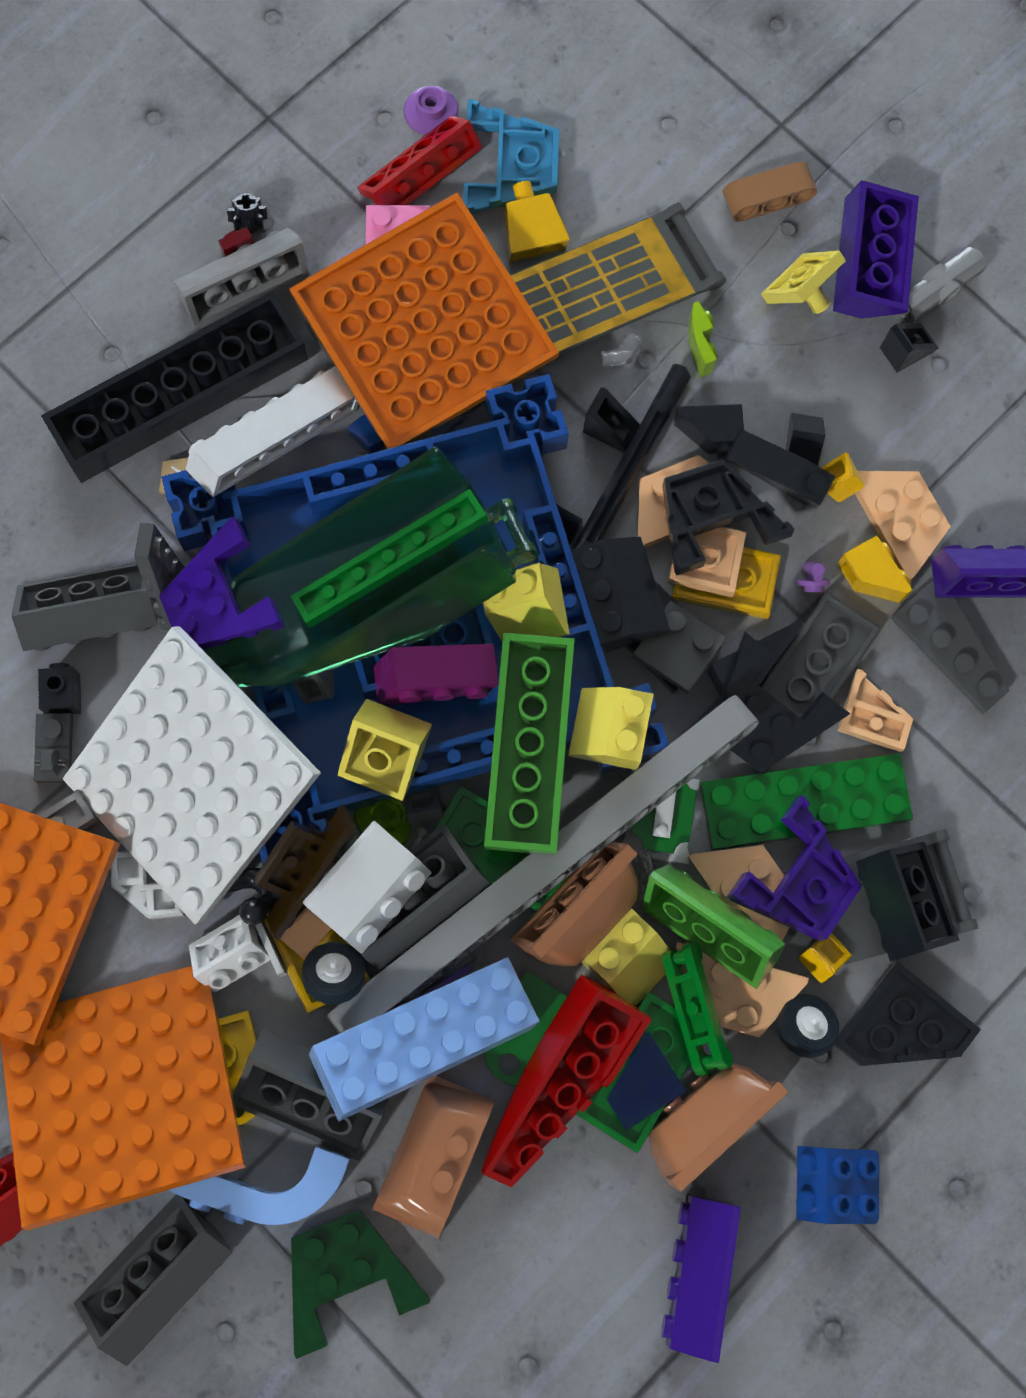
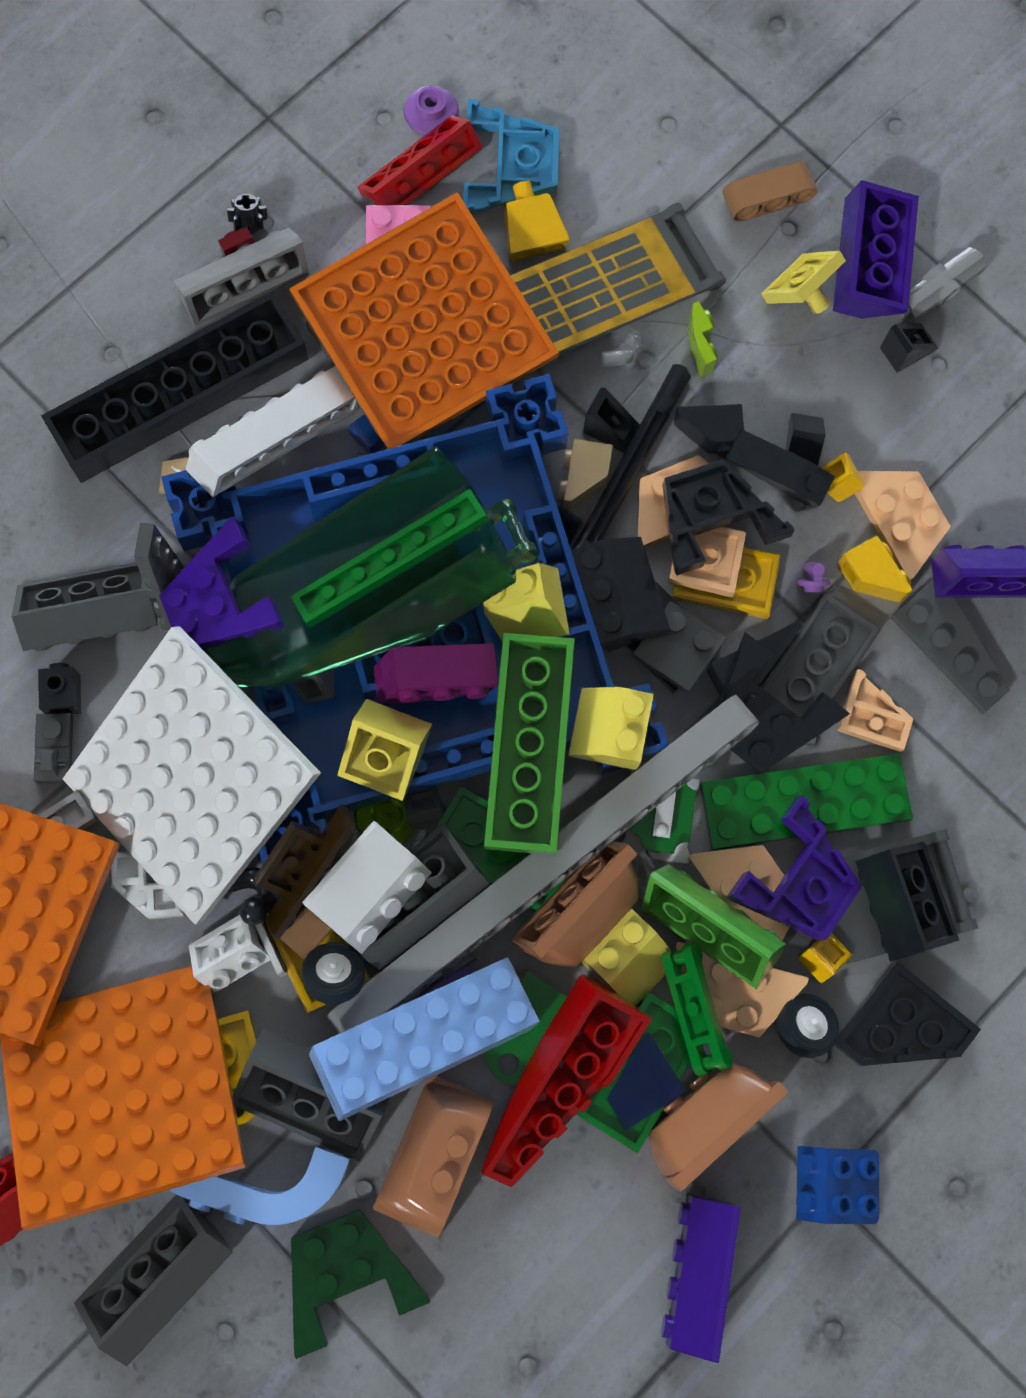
none -> tan slope [558,439,613,511]

